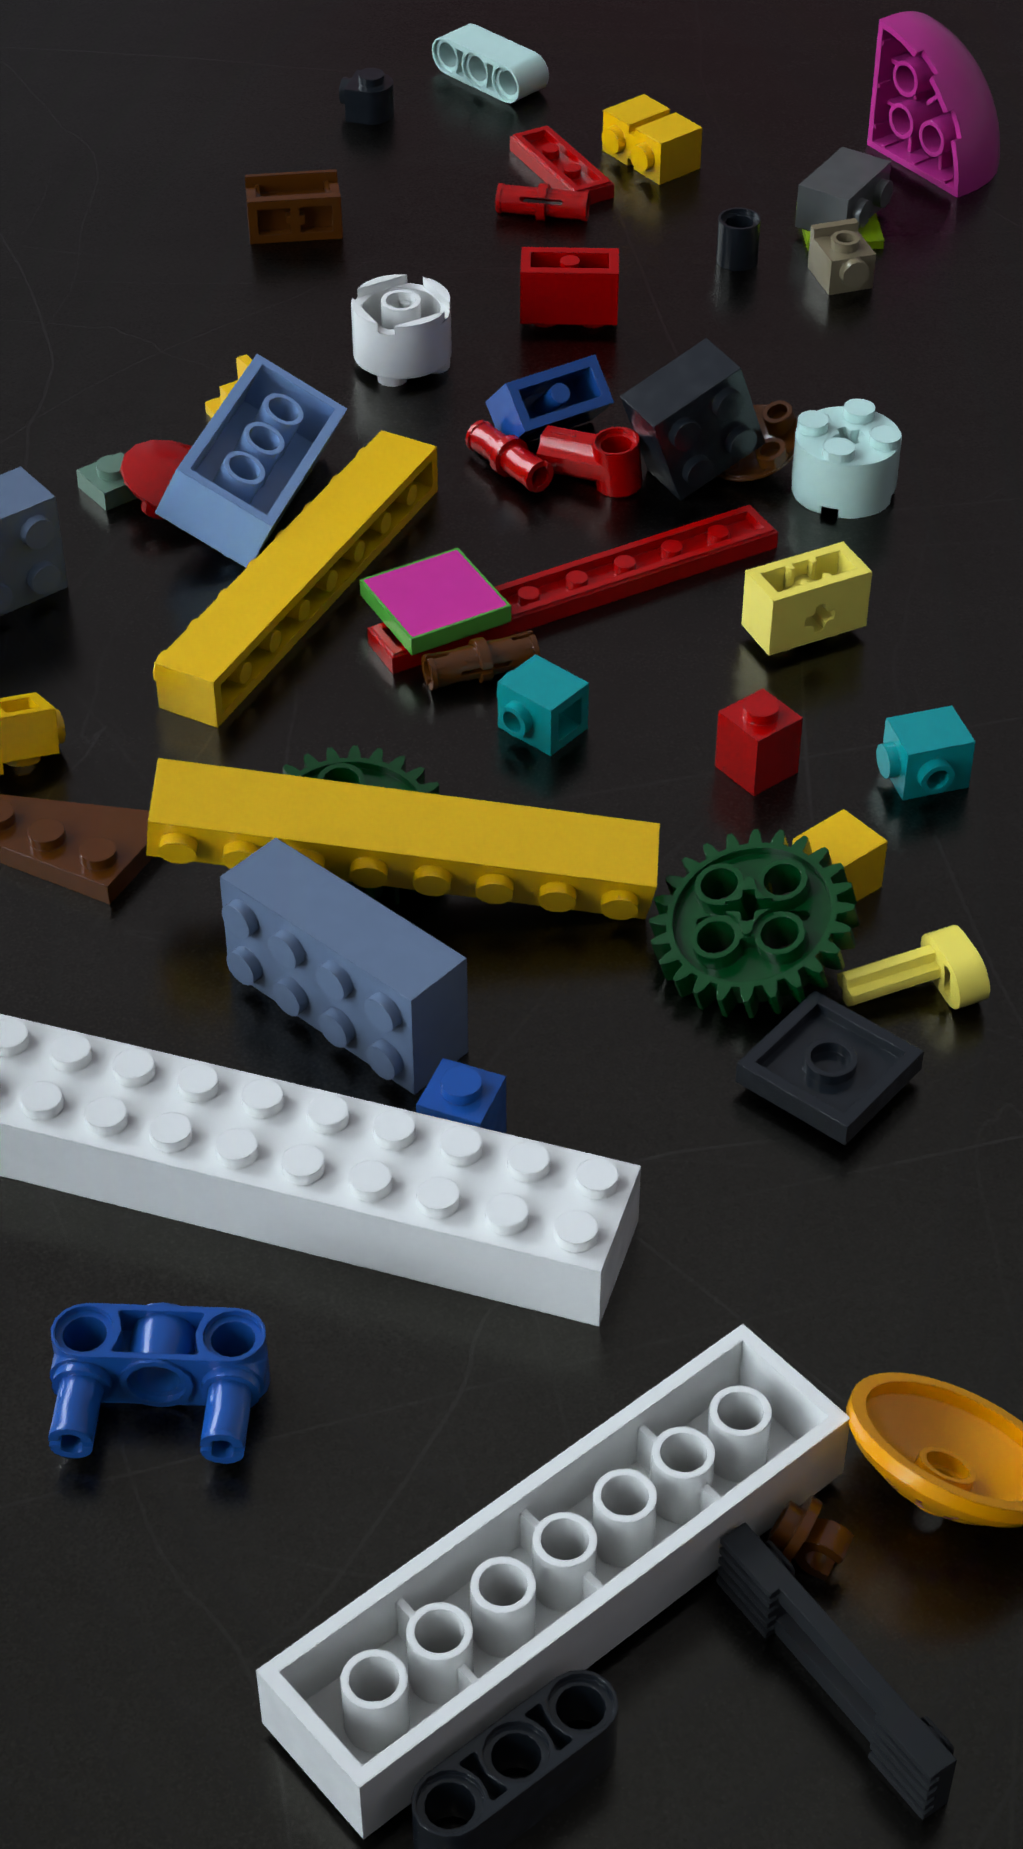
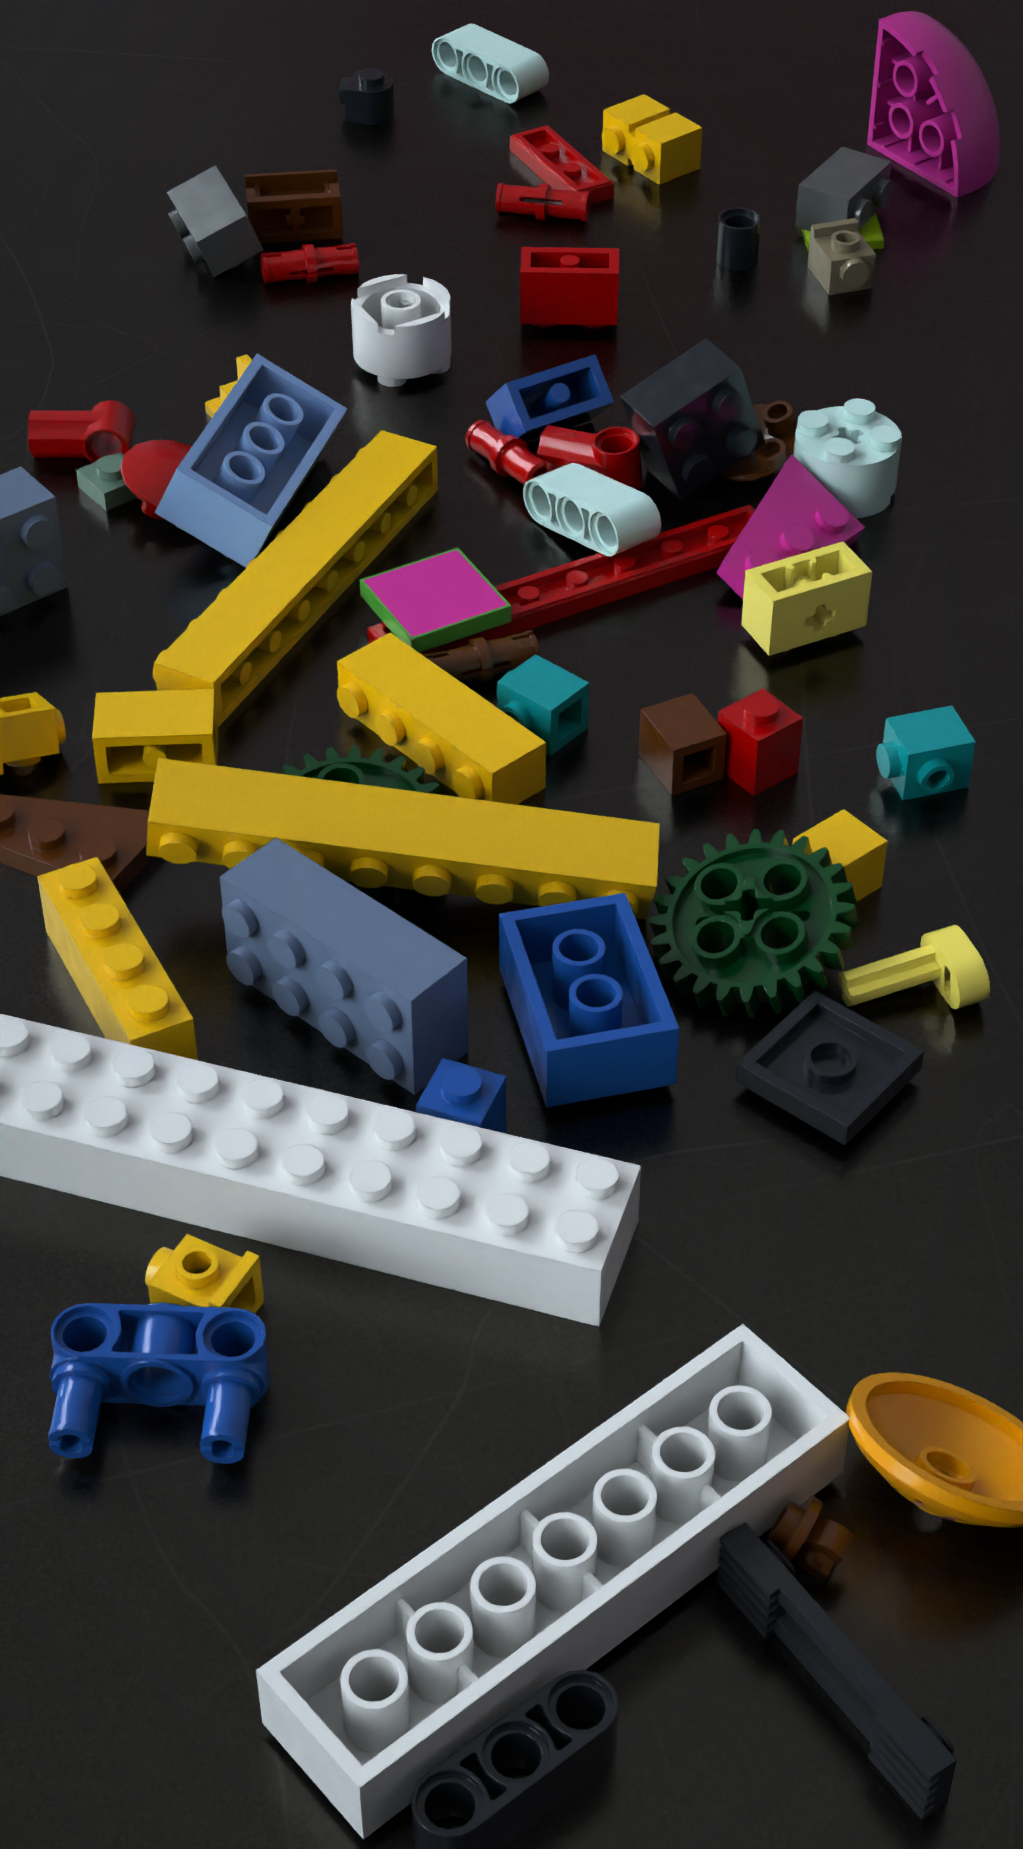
none -> red piece [28,400,135,463]
none -> yellow brick [37,857,198,1060]
none -> yellow brick [92,689,219,784]
none -> yellow brick [145,1234,264,1314]
none -> dark grey brick [167,165,264,277]
none -> red pin [260,243,359,284]
none -> yellow brick [337,632,546,805]
none -> blue brick [499,893,679,1108]
none -> light aqua beam [523,463,661,557]
none -> reddish brown brick [639,693,727,796]
none -> dark pink wing [716,454,865,600]

